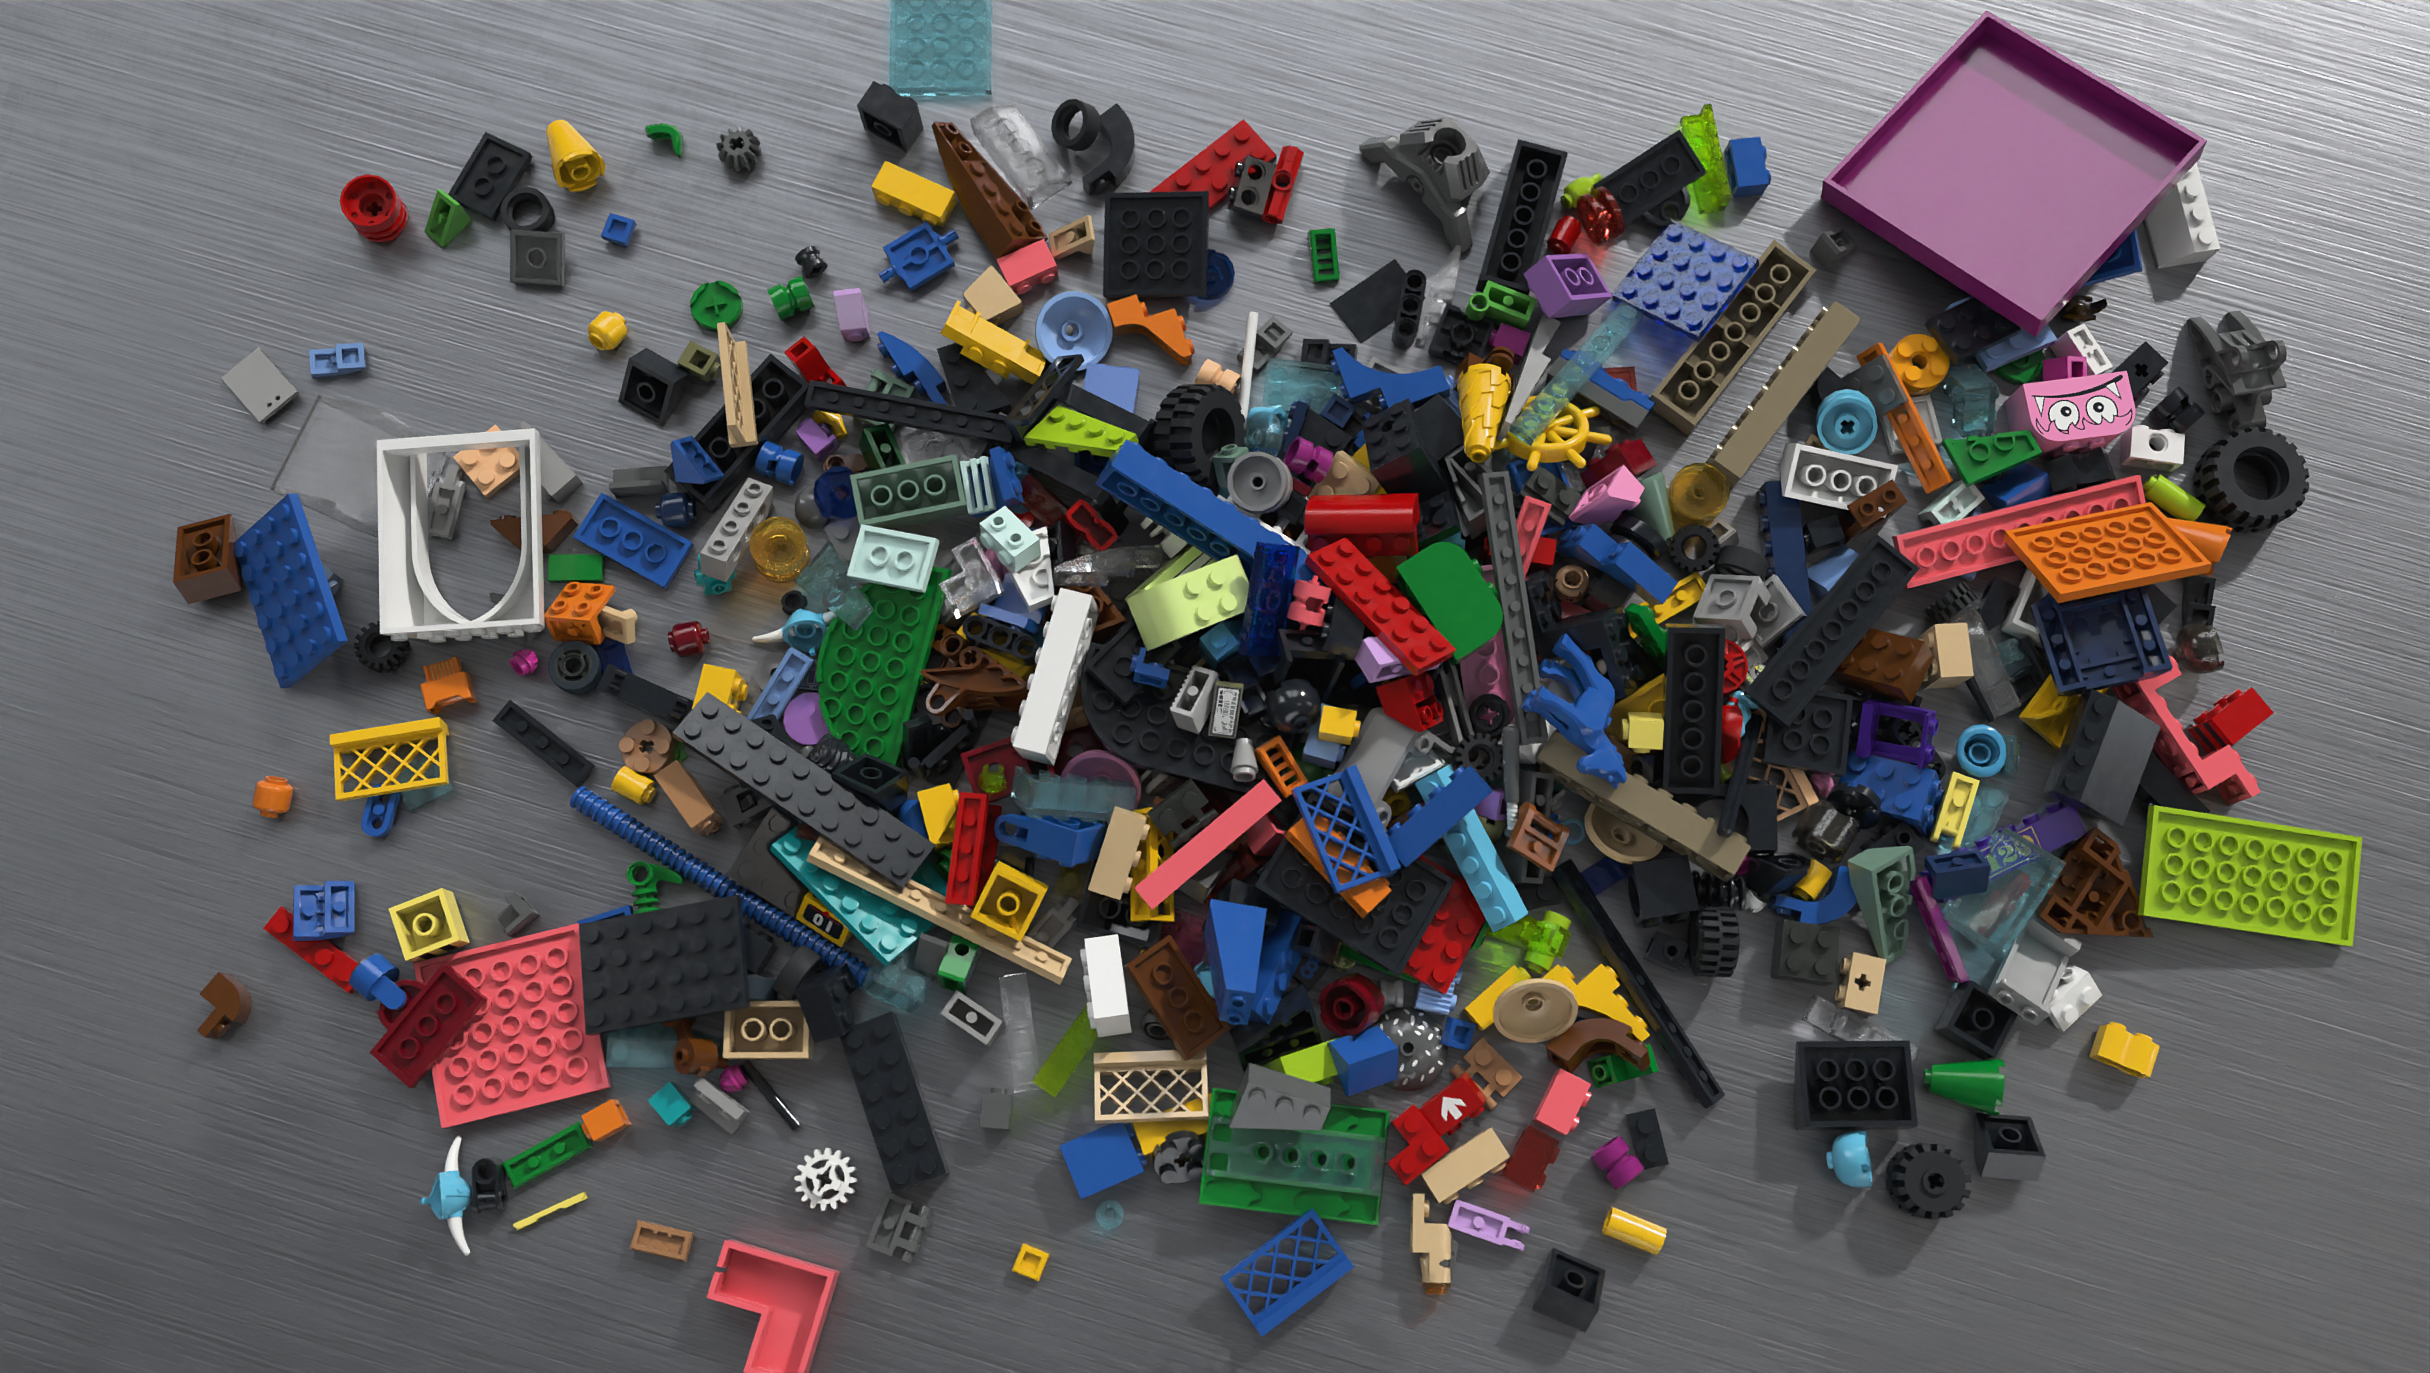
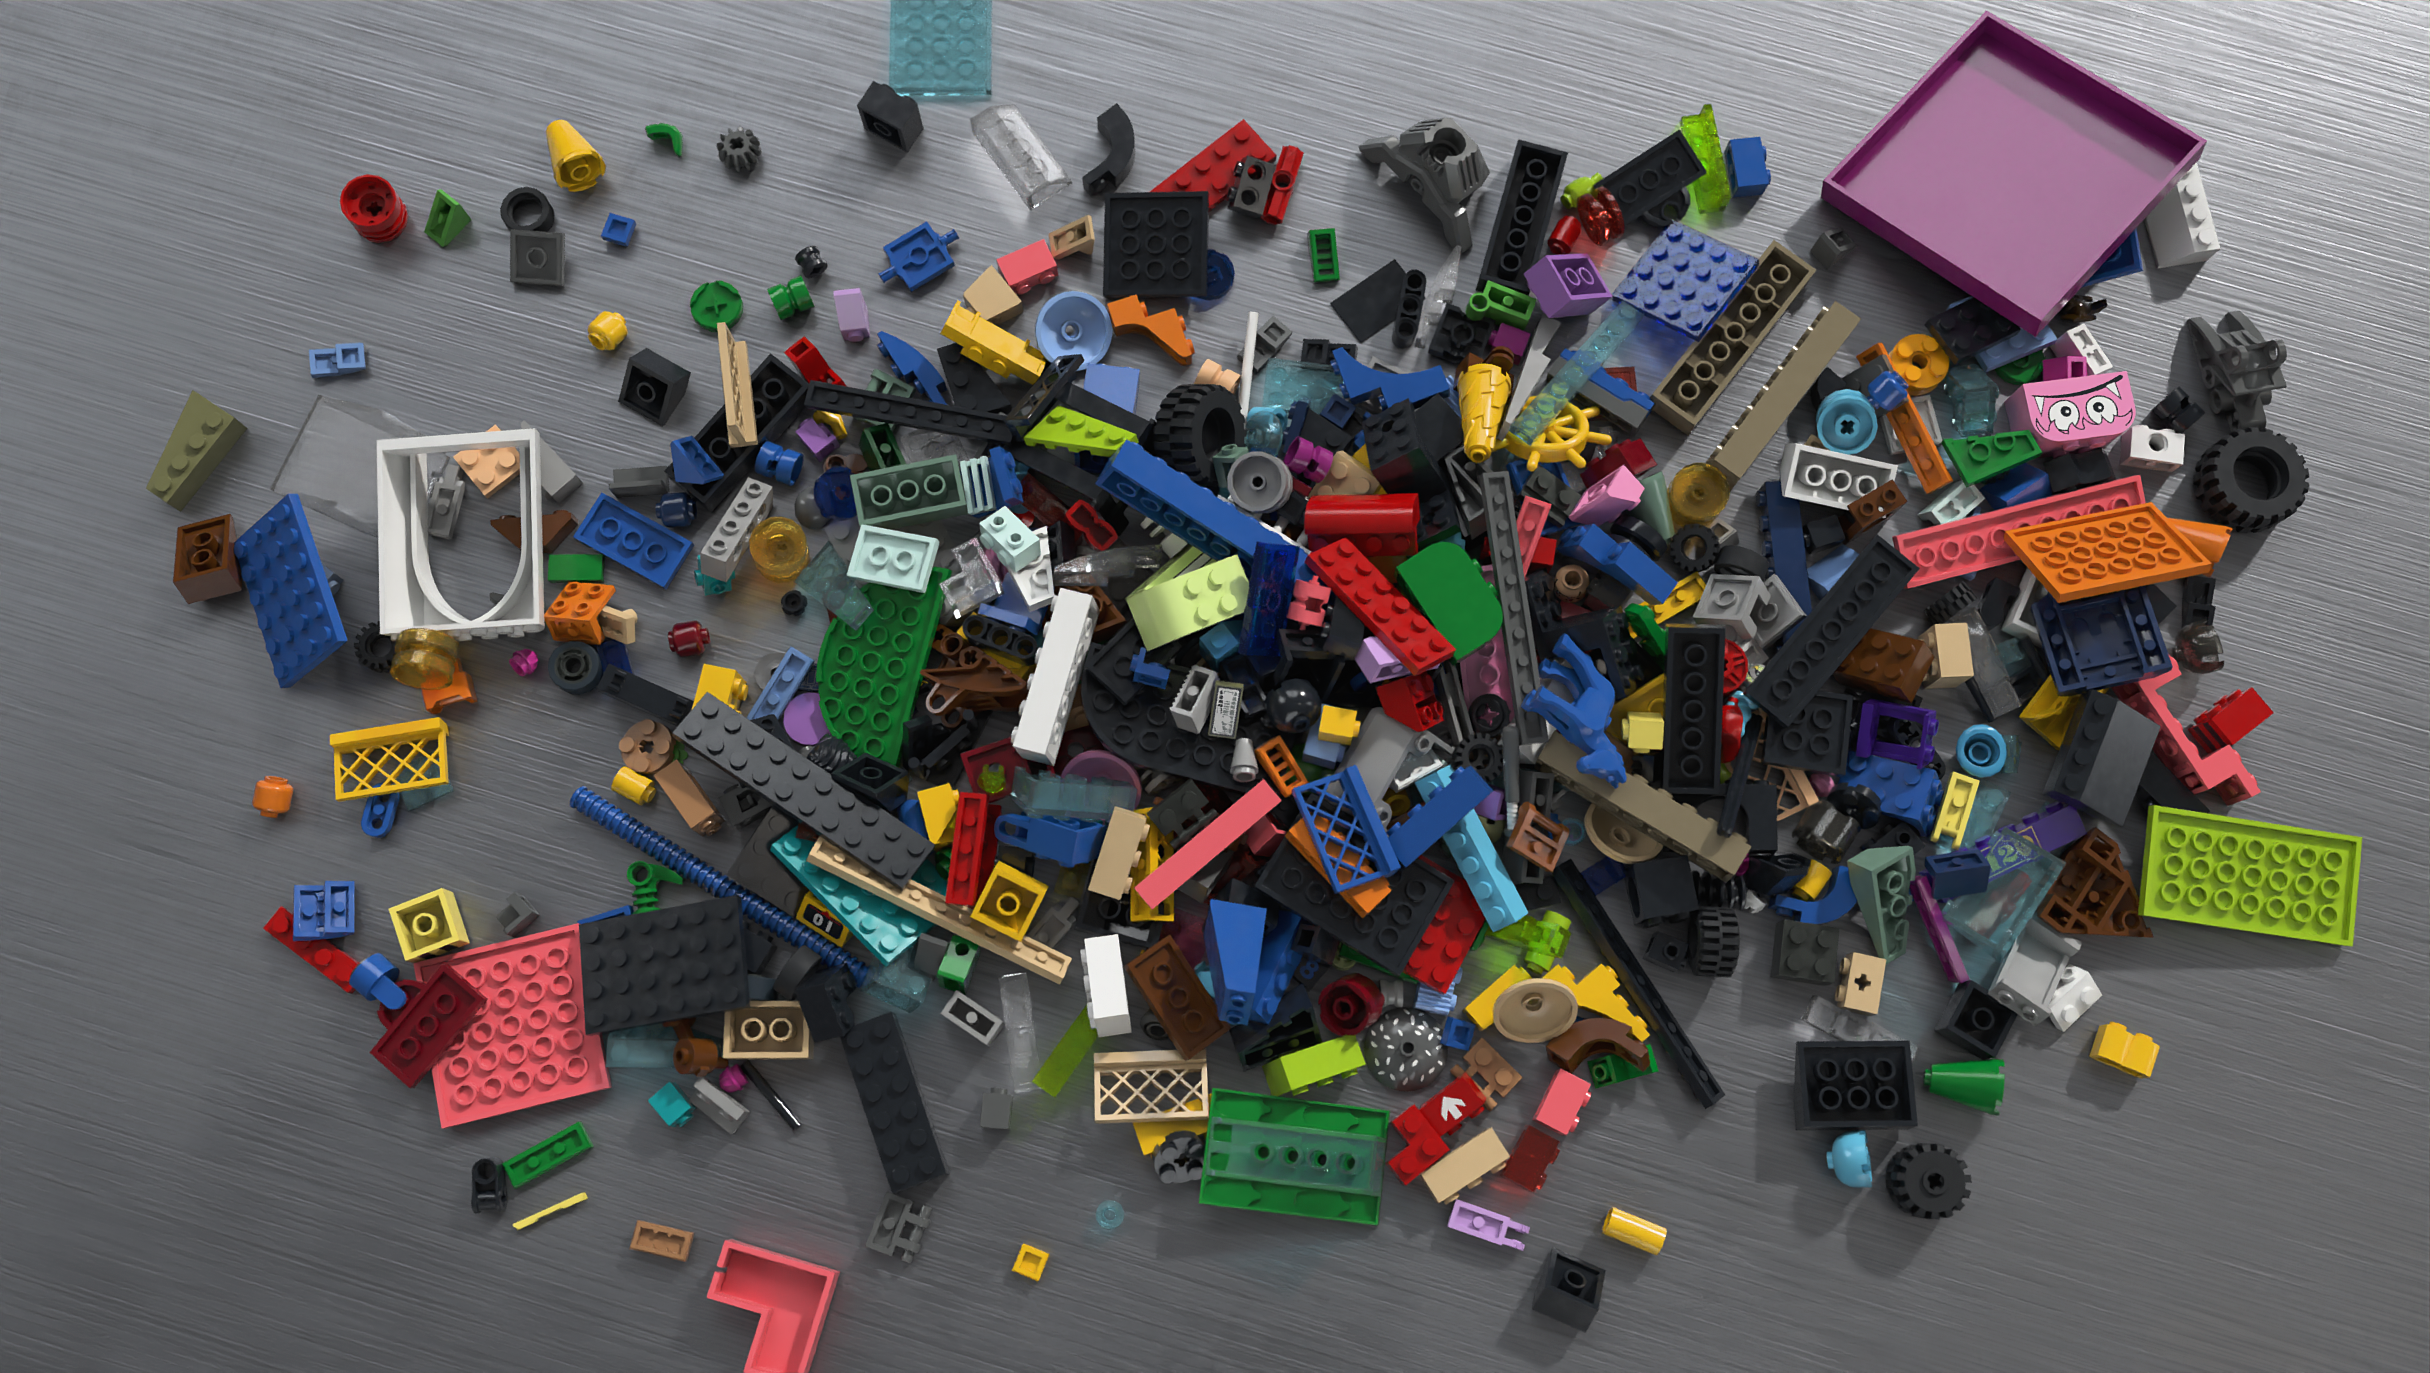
reddish brown brick [197,972,252,1039] -> none
light grey container [220,347,299,424] -> none
medium azure helmet [420,1136,472,1255] -> none
black plate [448,132,533,221] -> none
black plate [492,700,595,787] -> none
orange brick [581,1099,631,1142] -> none
olive brick [677,340,721,383] -> none
medium azure helmet [752,605,845,656] -> none
white gear [794,1148,858,1211] -> none
yellow brick [871,161,957,228] -> none
reddish brown wedge [932,122,1049,259] -> none
black tyre [1051,99,1100,151] -> none
blue brick [1059,1122,1147,1199] -> none
blue fence [1220,1208,1354,1337] -> none
dark grey wedge [1230,1063,1331,1131] -> none
blue slope [1327,1026,1398,1097] -> none
tan plate [1410,1193,1459,1295] -> none
magenta wheel [1590,1135,1644,1190] -> none
black plate [1626,1108,1669,1170] -> none
black slope [1974,1113,2046,1181] -> none
black brick [2111,341,2169,402] -> none
lime brick [2143,474,2205,521] -> none
none -> olive wedge [146,390,247,512]
none -> clear yellow wheel [390,628,459,690]
none -> blue head [1867,371,1909,411]

